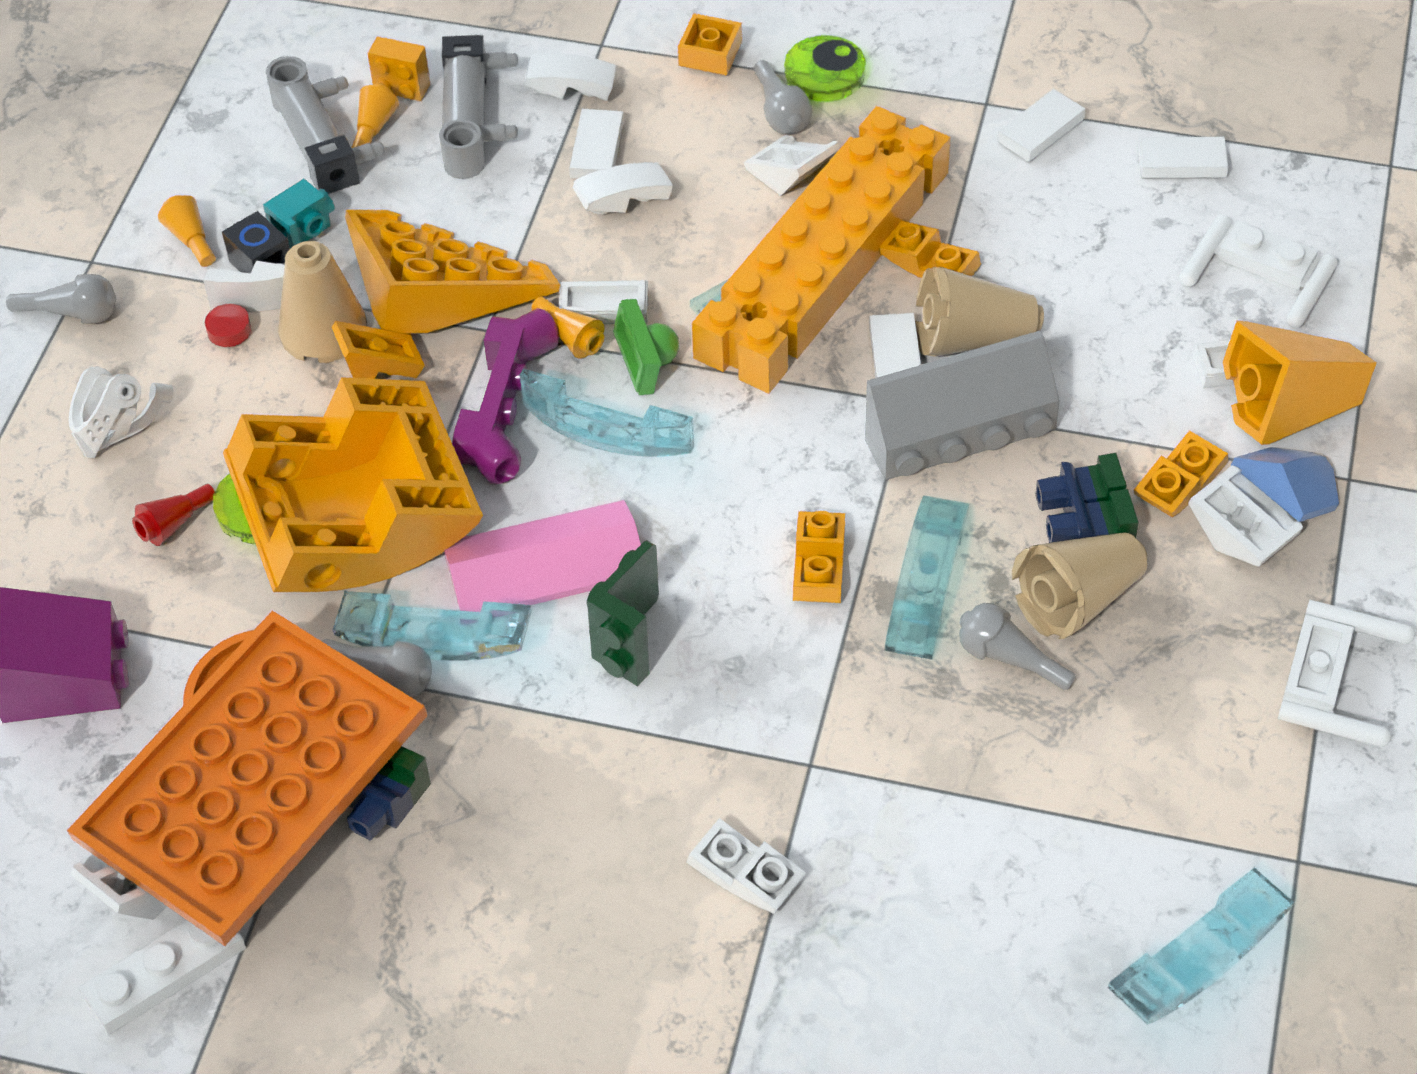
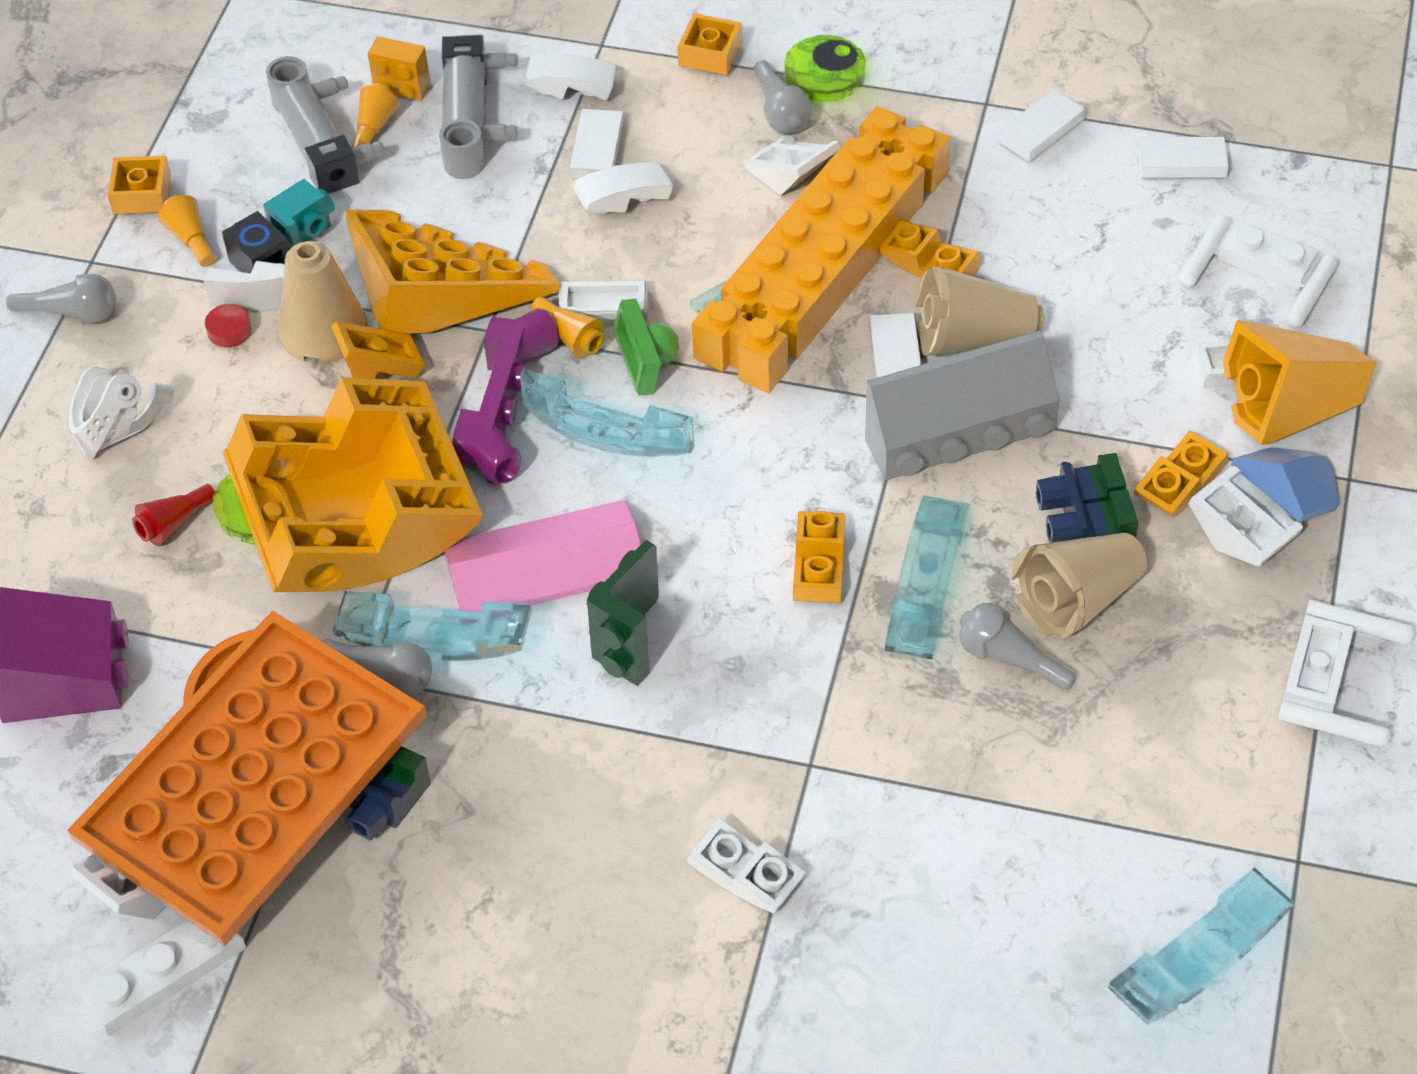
none -> light orange piece [107,156,171,214]

